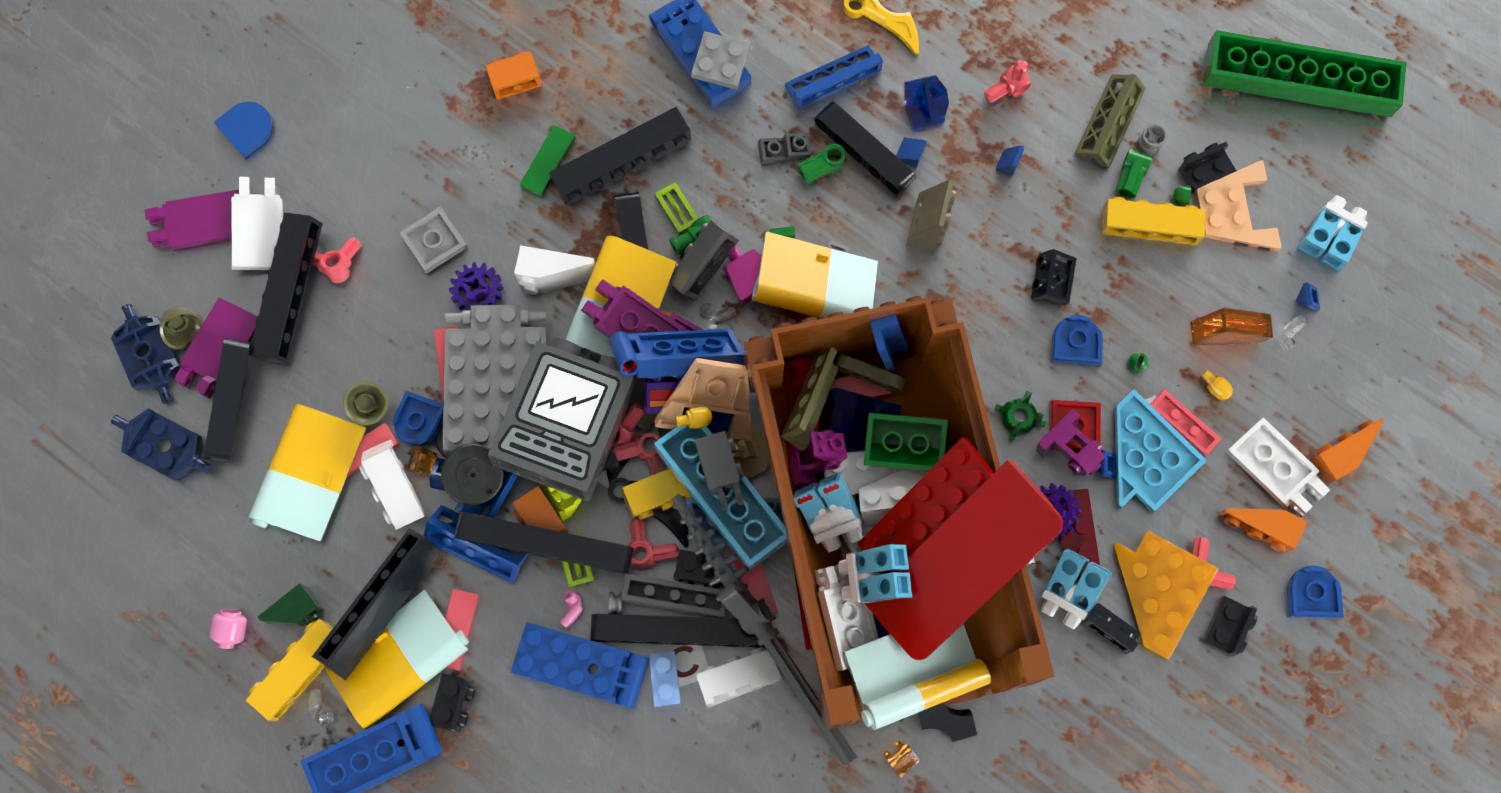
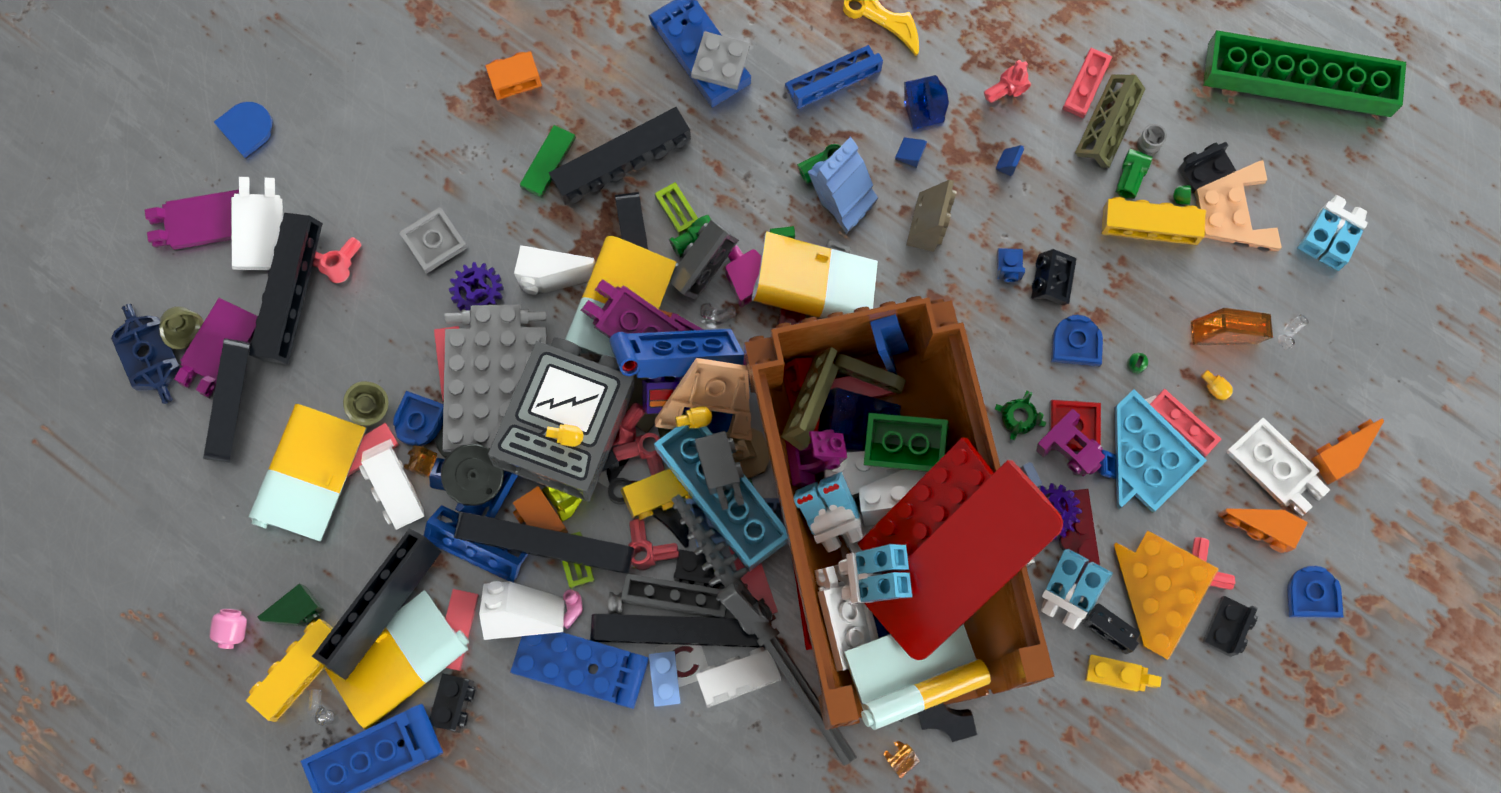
dark blue plate [111,408,213,480] -> none
dark grey slope [758,133,812,164] -> none
black beam [814,102,916,196] -> none
blue slope [1296,282,1320,311] -> none
none -> white slope [479,581,565,640]
none -> yellow cylinder [546,424,584,447]
none -> medium blue slope [808,137,878,234]
none -> blue bracket [997,248,1025,283]
none -> sand blue tile [1020,462,1042,488]
none -> coral tile [1062,48,1112,119]
none -> yellow hinge [1085,654,1162,692]

